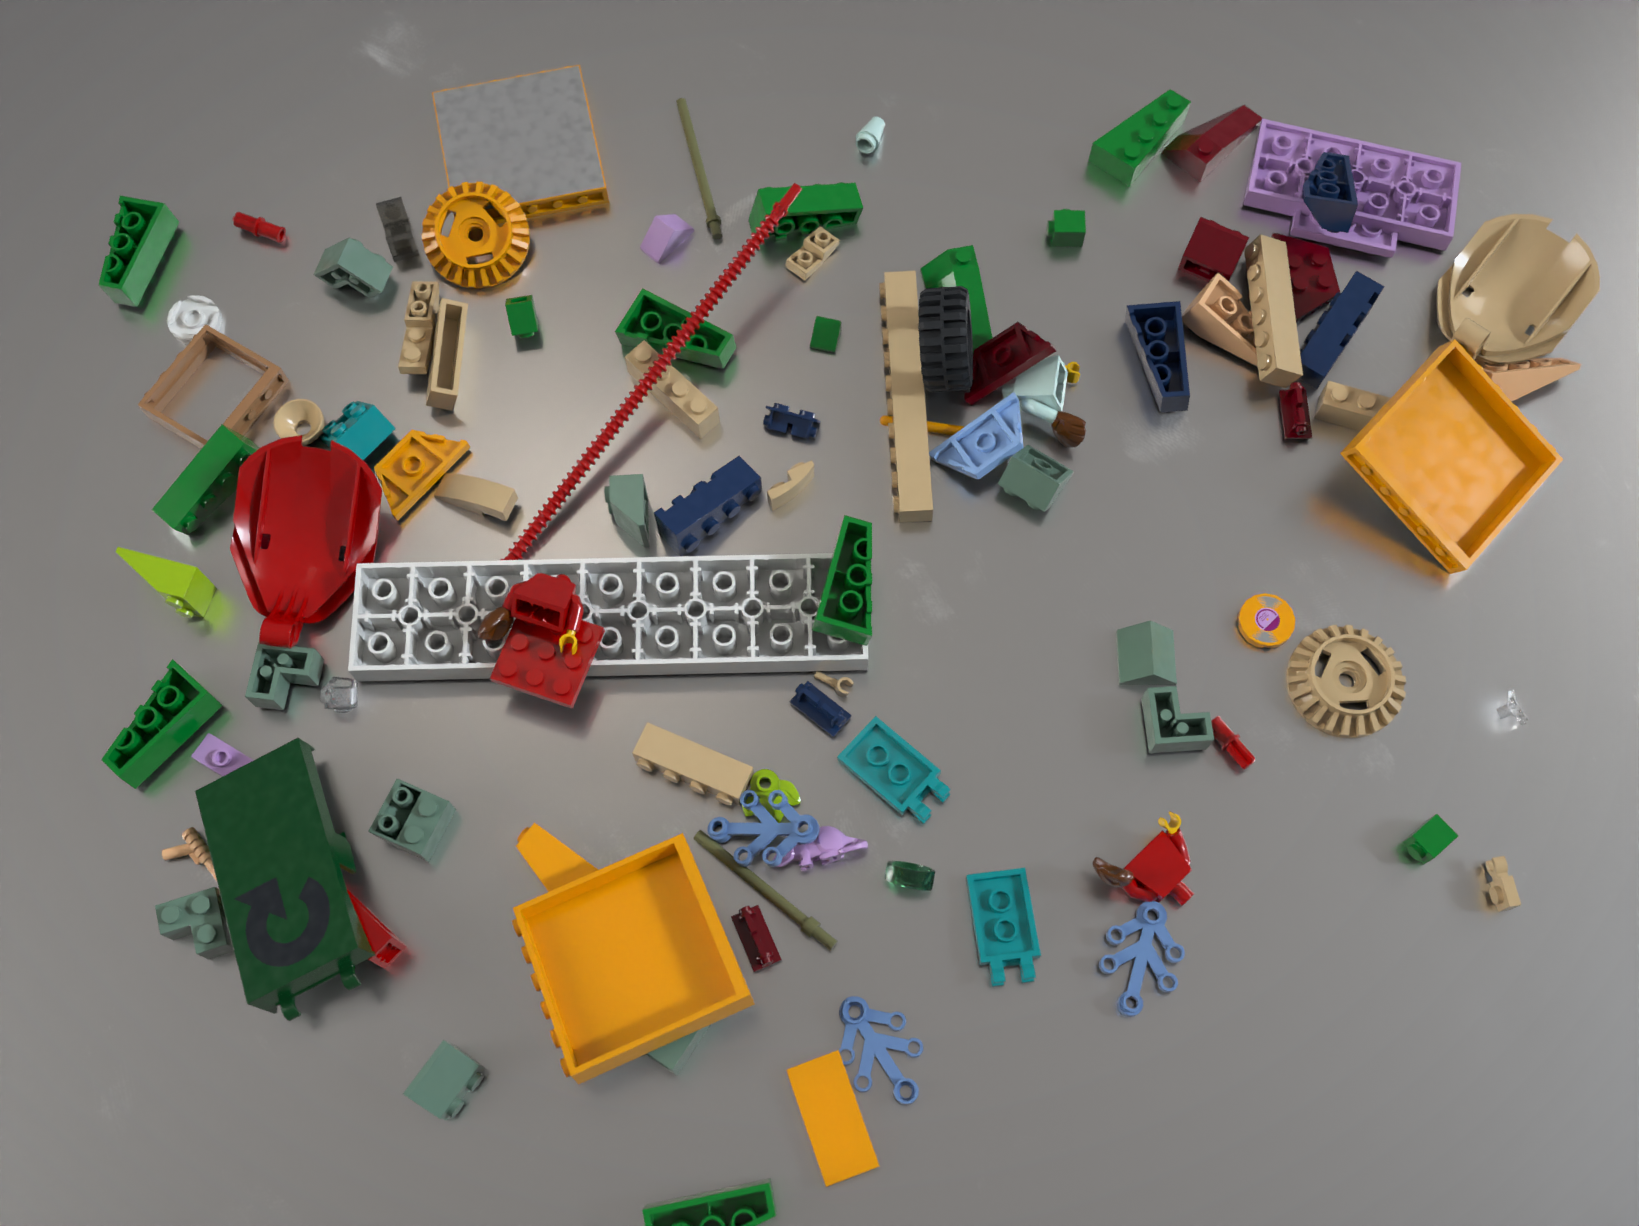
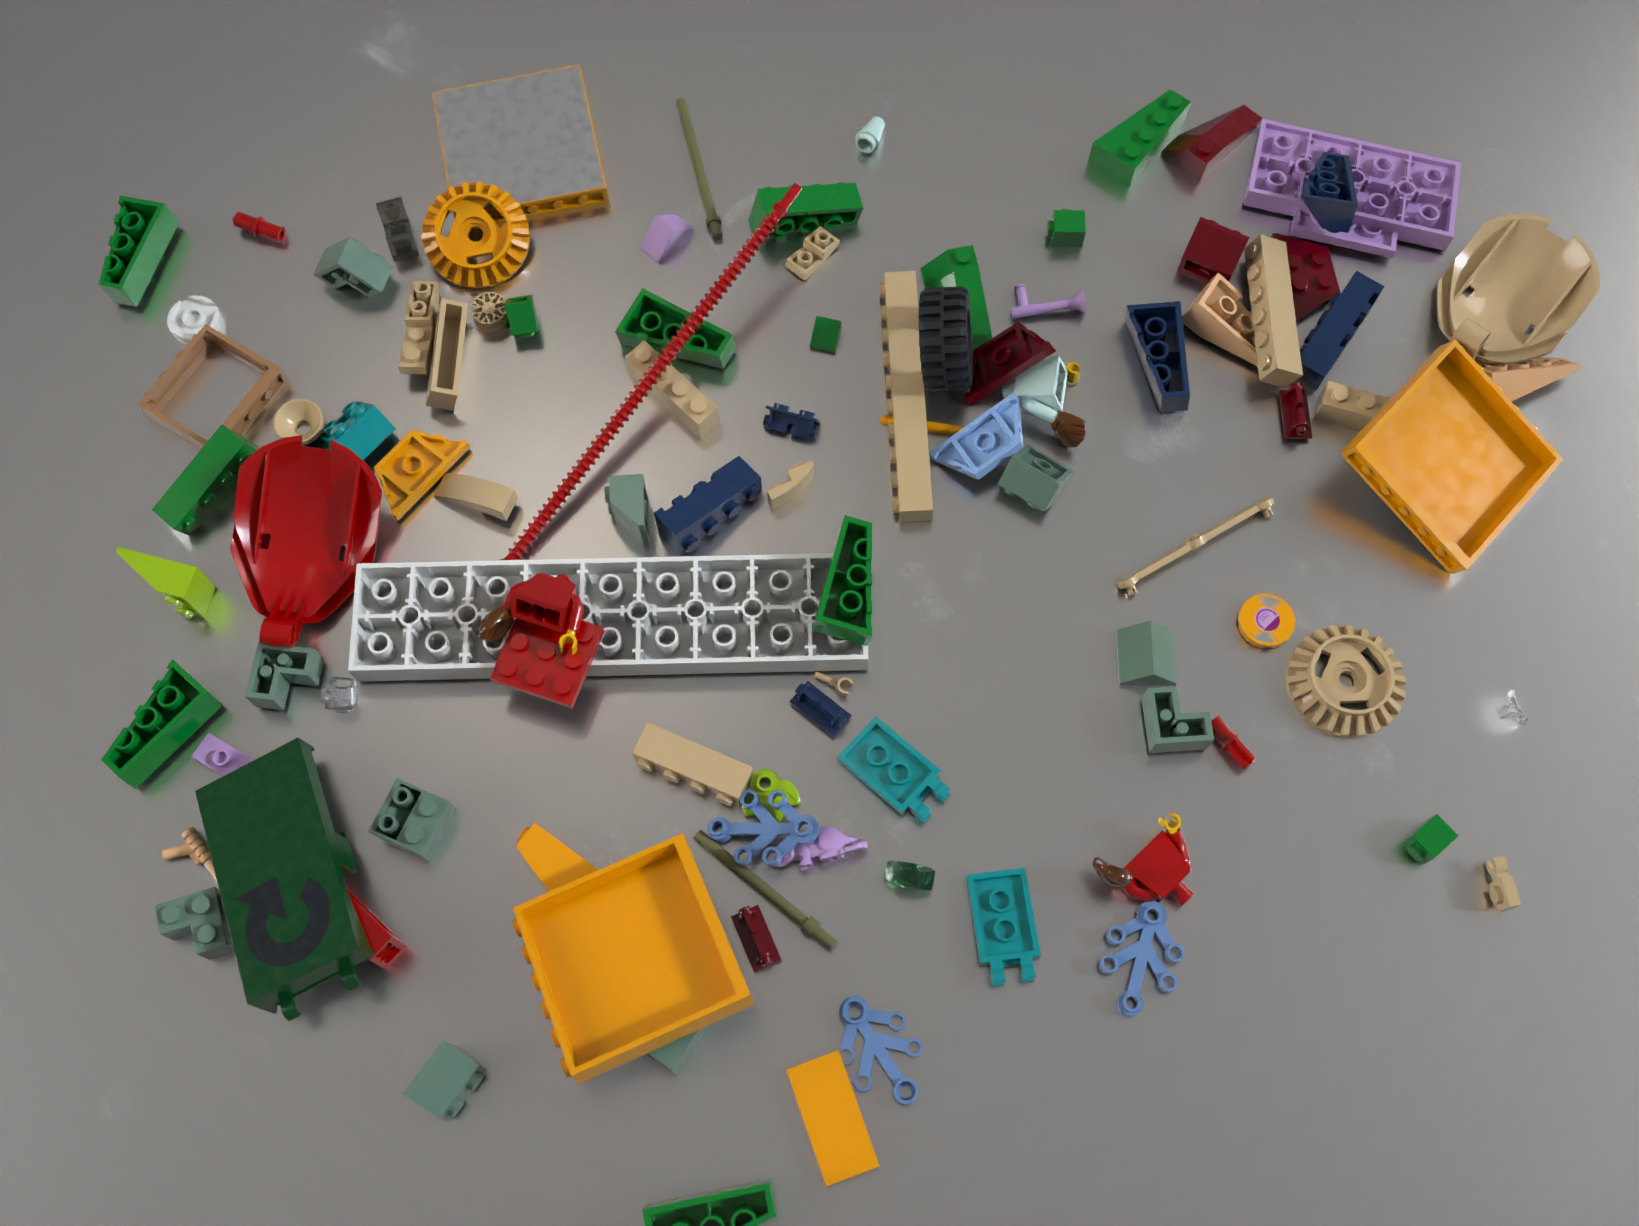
none -> tan wheel [471,292,509,334]
none -> lavender piece [1011,284,1086,319]
none -> tan piece [1116,496,1274,596]

